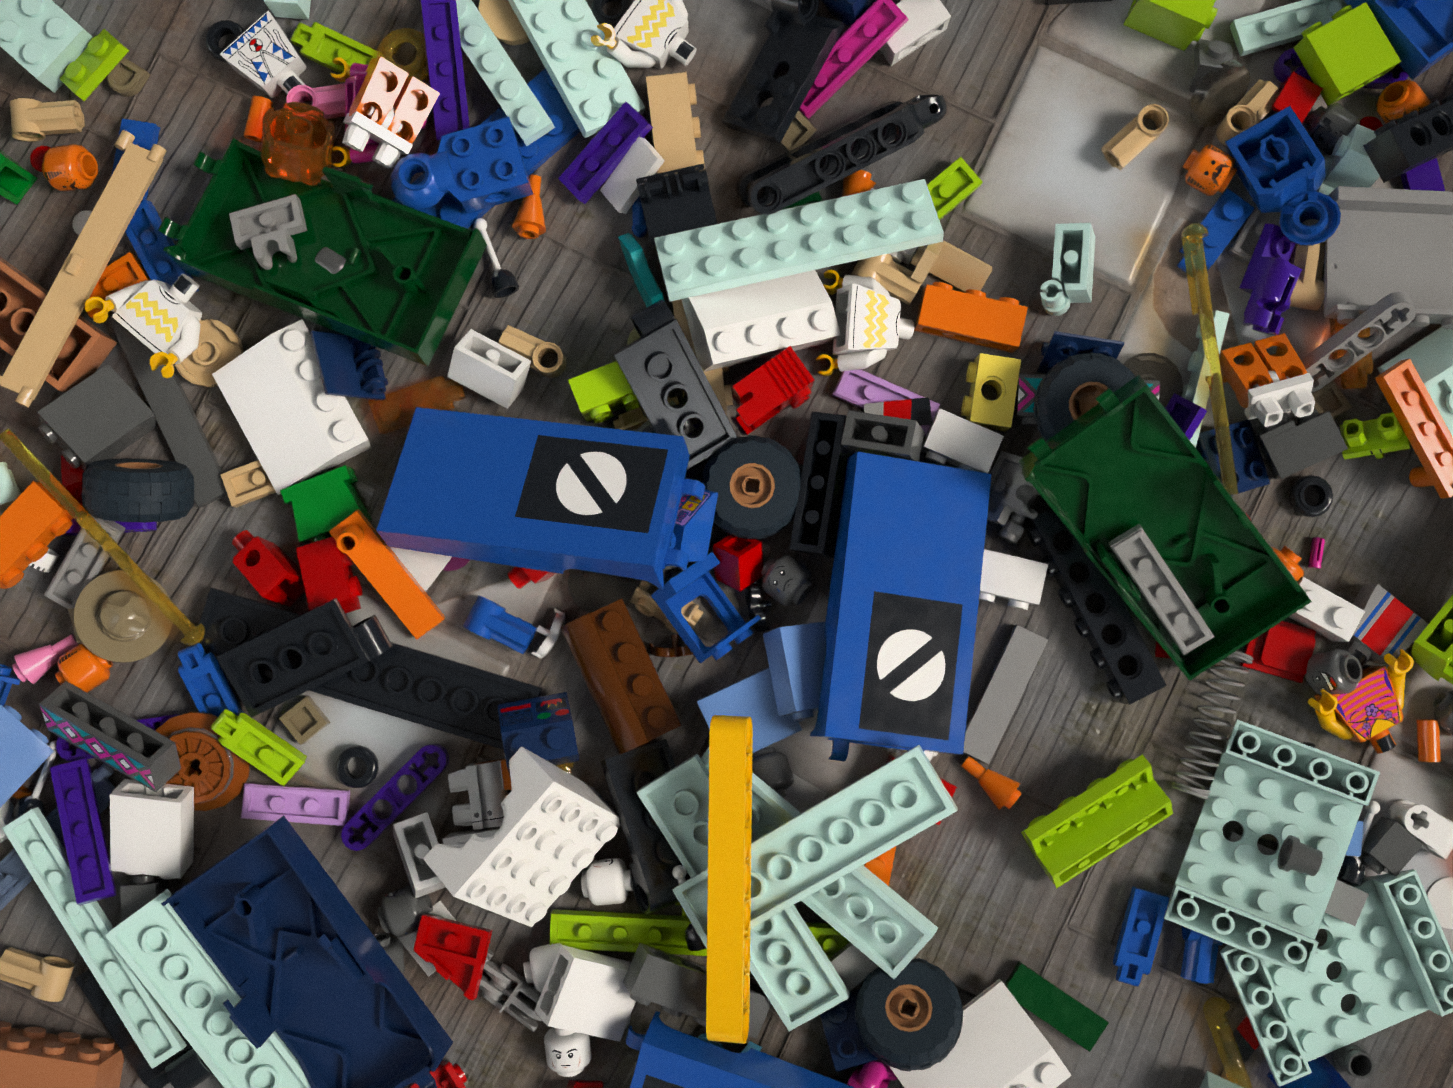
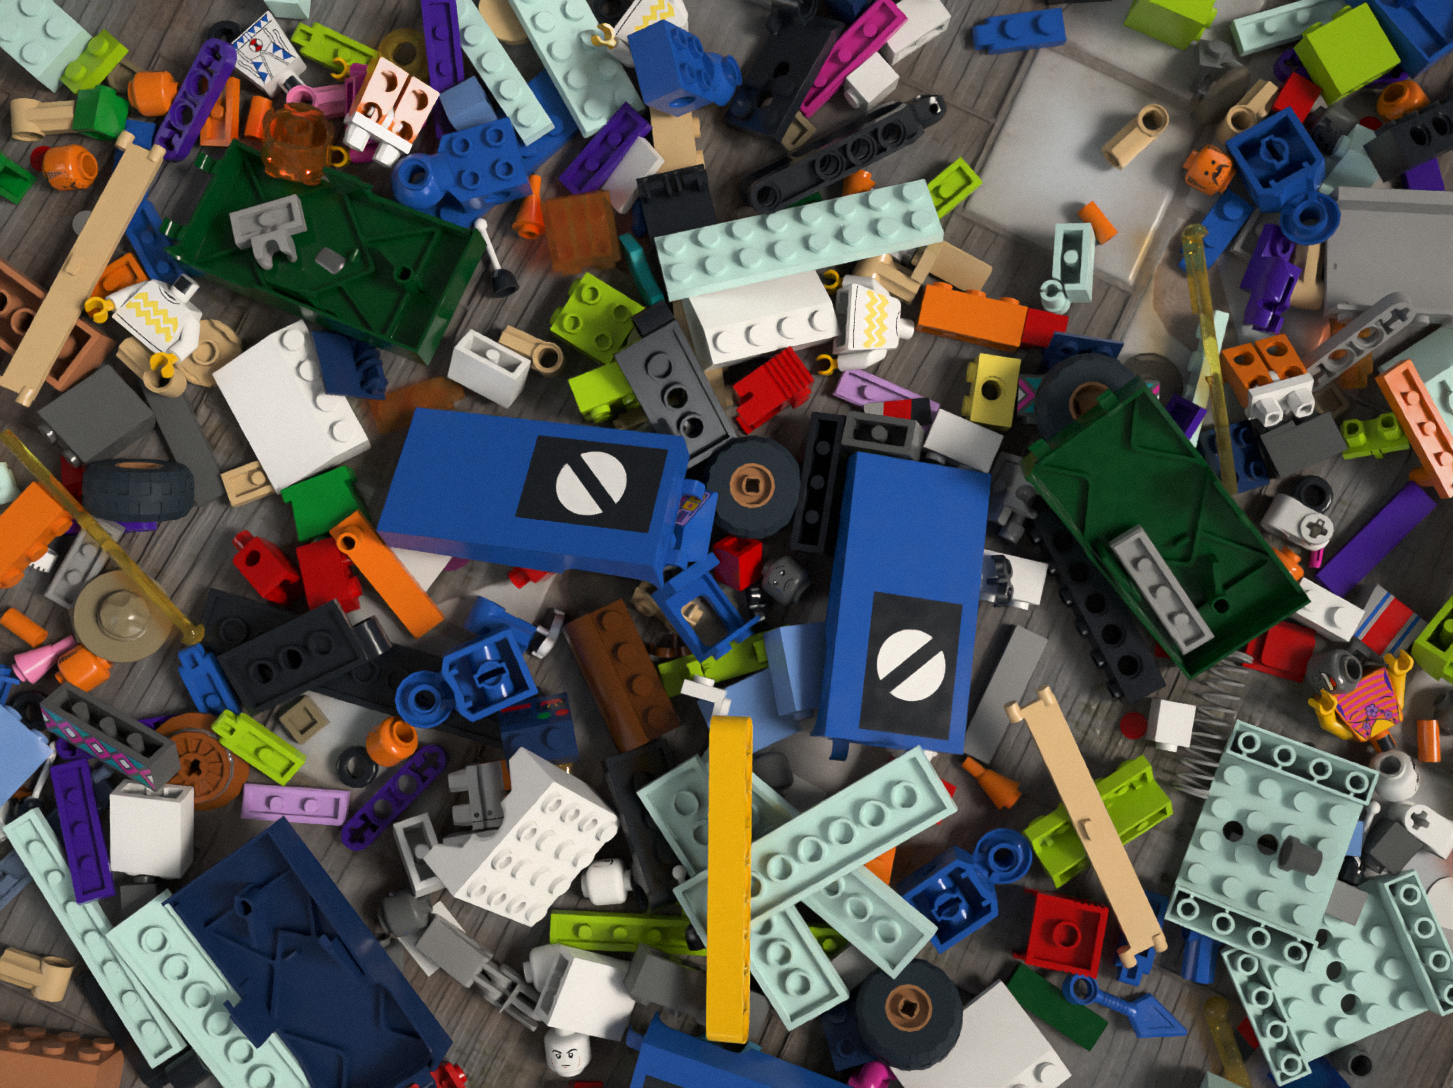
red wing [413,914,493,1000] -> none
none -> orange piece [0,607,48,648]
none -> black piece [12,690,48,732]
none -> green brick [71,85,130,142]
none -> tan piece [116,335,187,398]
none -> orange head [128,70,182,117]
none -> dark purple beam [154,38,237,162]
none -> orange plate [200,77,240,148]
none -> orange head [365,716,418,767]
none -> blue brick [395,624,539,729]
none -> medium blue panel [439,76,498,131]
none -> clear orange brick [540,188,622,276]
none -> lime brick [549,272,645,366]
none -> blue brick [627,19,742,117]
none -> lime hinge [658,624,790,698]
none -> white bracket [681,675,732,724]
none -> white brick [843,52,899,113]
none -> blue brick [896,828,1032,954]
none -> blue hinge [971,8,1066,55]
none -> black piece [986,555,1014,607]
none -> tan piece [1003,684,1168,969]
none -> red piece [1011,886,1109,979]
none -> red panel [1019,308,1069,350]
none -> blue piece [1062,973,1187,1038]
none -> orange piece [1077,201,1118,245]
none -> red sticker [1120,712,1147,739]
none -> white brick [1145,698,1196,752]
none -> white piece [1260,493,1334,551]
none -> dark purple tile [1312,480,1437,598]
none -> white head [1368,750,1420,802]

